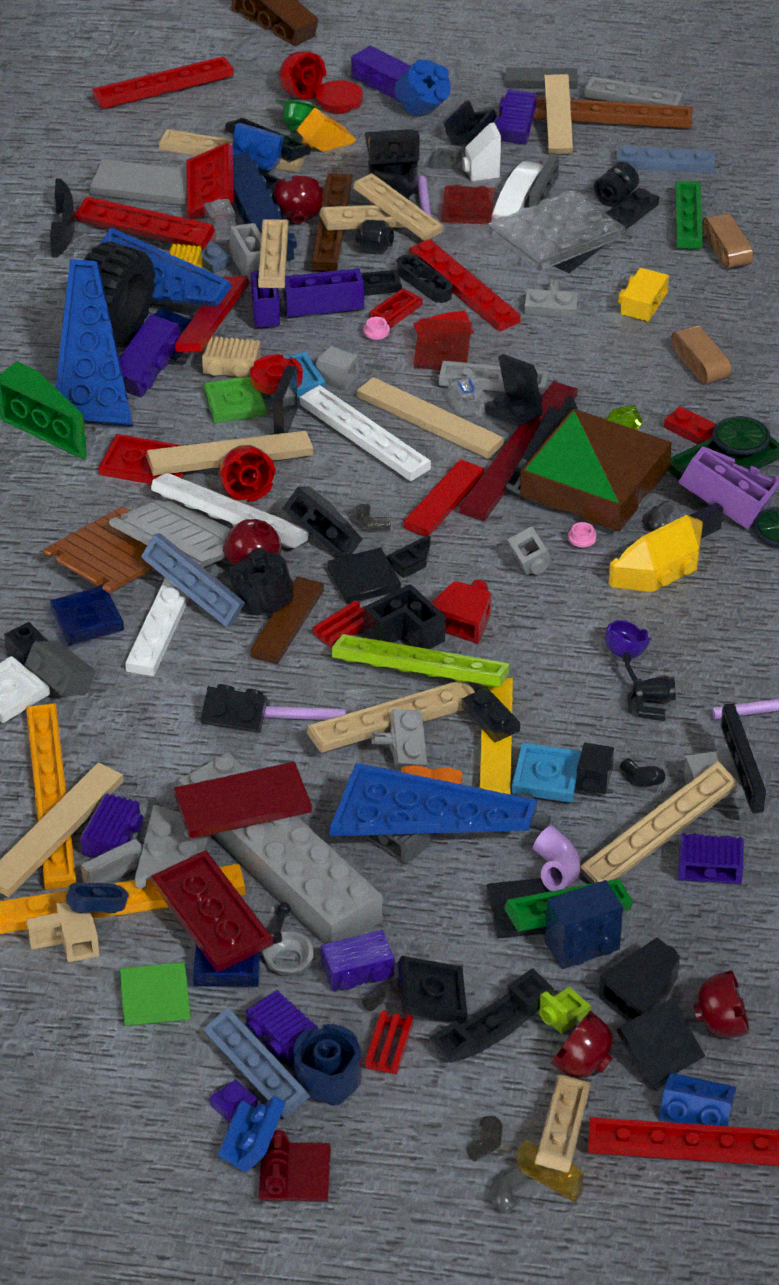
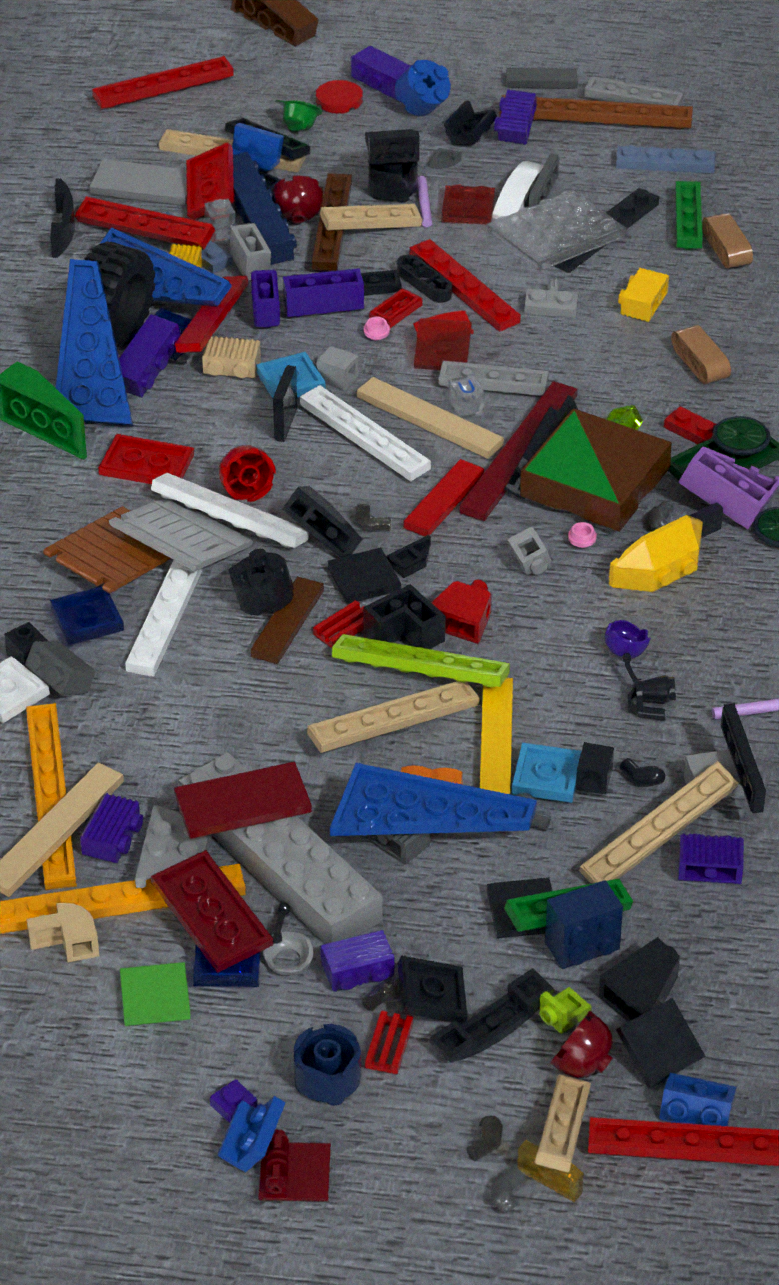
dark blue plate [65,883,129,914] -> none
light grey tile [81,838,142,883] -> none
sand blue plate [141,533,245,627] -> none
tan tile [147,431,314,476] -> none
black bracket [200,684,270,733] -> none
sand blue plate [203,1007,310,1119] -> none
bright green tile [204,376,267,424] -> none
dark red cylinder [223,519,281,565] -> none
dark purple brick [245,990,318,1067] -> none
red tile [250,354,303,395] -> none
tan tile [258,220,288,288] -> none
lavender bar [264,706,346,720] -> none
red cylinder [279,51,326,100] -> none
light orange slope [297,107,357,152] -> none
tan tile [353,173,444,241] -> none
black head [355,219,394,253] -> none
light grey plate [371,709,427,769] -> none
white slope [462,123,501,181] -> none
black plate [462,687,521,743] -> none
black bracket [484,354,543,426] -> none
lavender cylinder [533,825,580,891] -> none
tan tile [544,74,573,154] -> none
black wheel [594,162,639,207] -> none
dark red cylinder [693,970,749,1038] -> none

